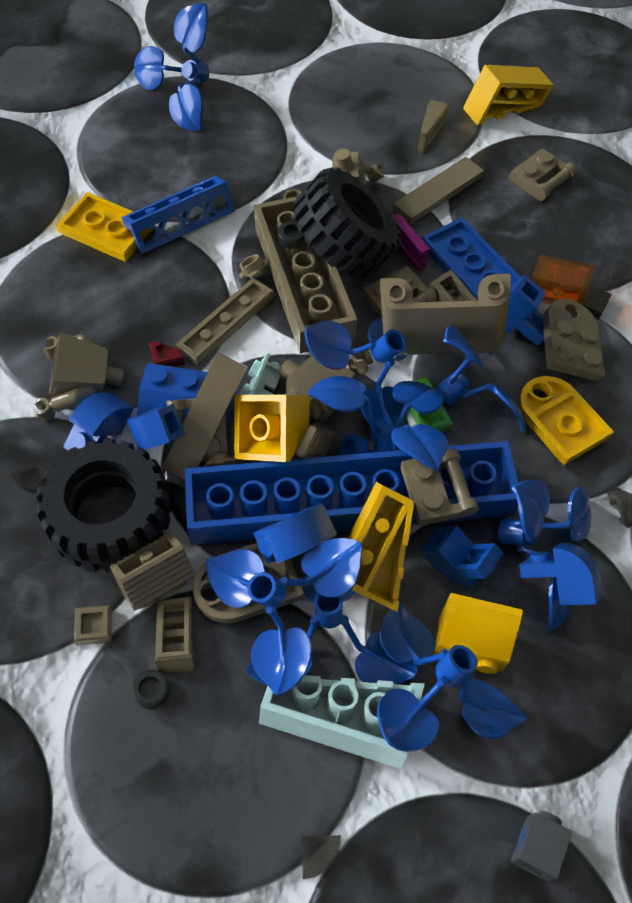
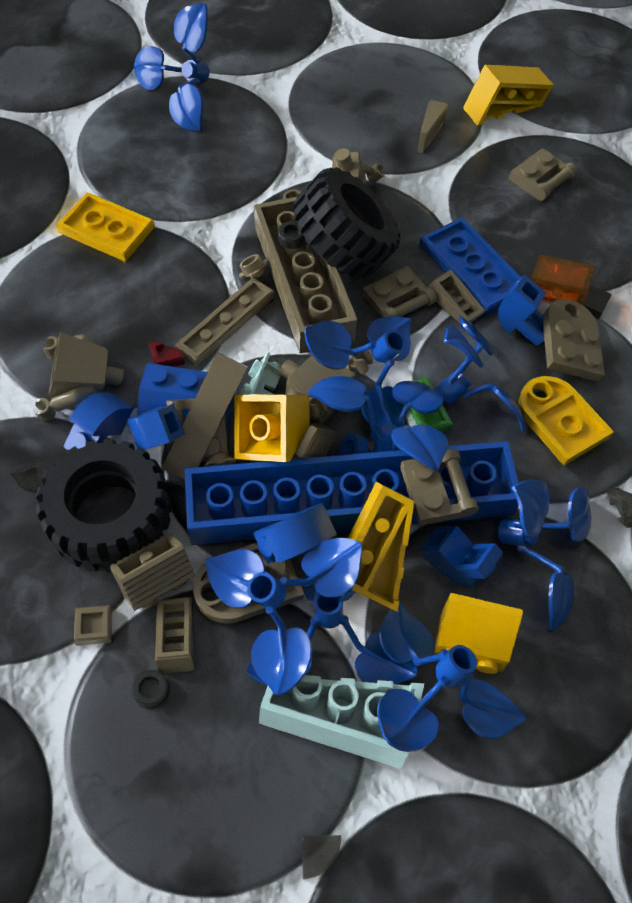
blue fence [121,176,235,254] -> none
dark tan windscreen [380,274,511,355] -> none
magenta tile [392,214,430,271] -> none
dark tan tile [393,157,484,225] -> none
dark grey brick [510,811,573,881] -> none
blue brick [519,543,603,605] -> none

